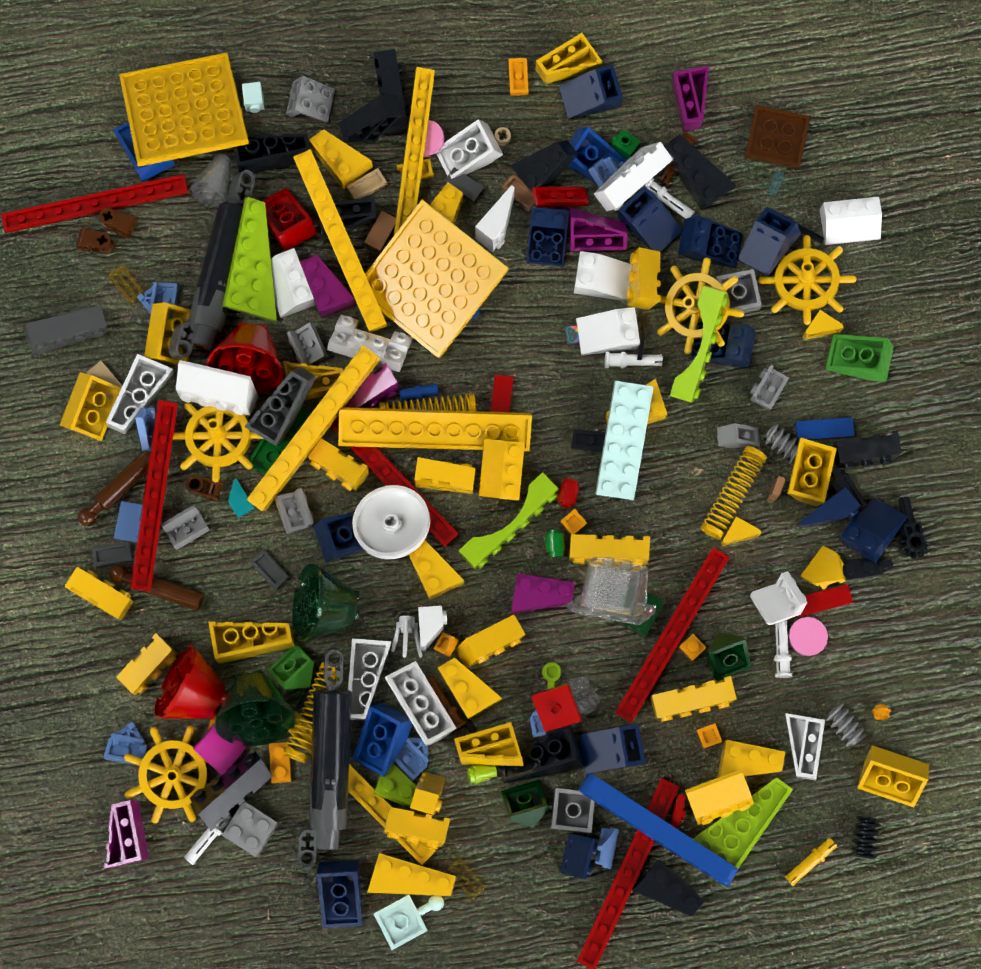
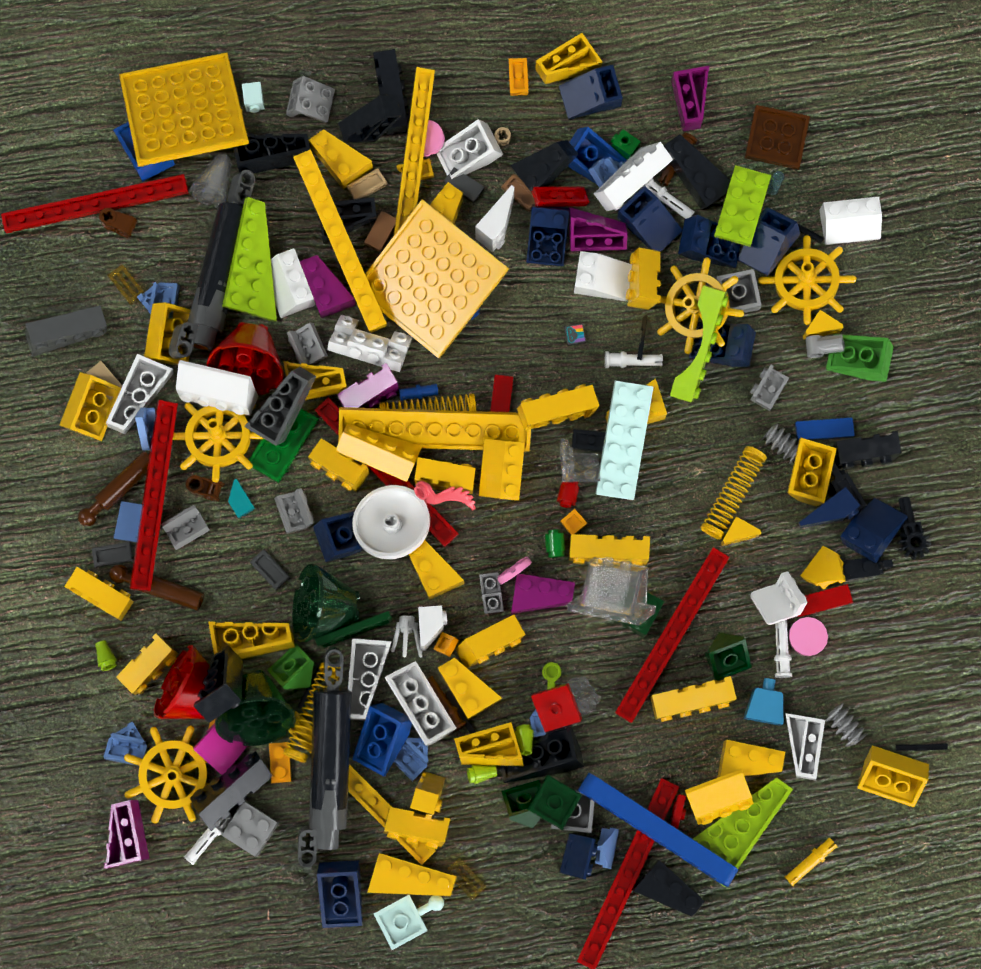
reddish brown piece [76,228,115,254] -> none
yellow brick [246,345,381,511] -> none
red slope [262,188,317,251] -> none
lime wing [373,763,416,807] -> none
lime arch [459,472,559,570] -> none
white slope [576,307,640,355] -> none
dark blue slope [579,724,646,774] -> none
light orange plate [678,634,706,661] -> none
light orange plate [696,723,722,749] -> none
light grey slope [717,423,760,448] -> none
medium nougat tile [766,476,786,503] -> none
black piece [851,815,881,859] -> none
light orange plate [872,704,891,720] -> none
none -> lime cone [95,640,117,671]
none -> black wedge [194,645,243,723]
none -> dark green tile [315,611,392,649]
none -> yellow wedge [336,424,423,482]
none -> coral plant [414,481,476,510]
none -> light grey slope [479,572,504,614]
none -> bright pink tile [497,557,532,585]
none -> lime cone [515,725,534,756]
none -> yellow wedge [517,384,600,430]
none -> dark green tile [527,774,582,830]
none -> clear bracket [560,439,601,482]
none -> lime plate [714,165,771,247]
none -> dark azure torso [743,678,784,726]
none -> light grey piece [806,334,845,358]
none -> black piece [896,744,948,751]

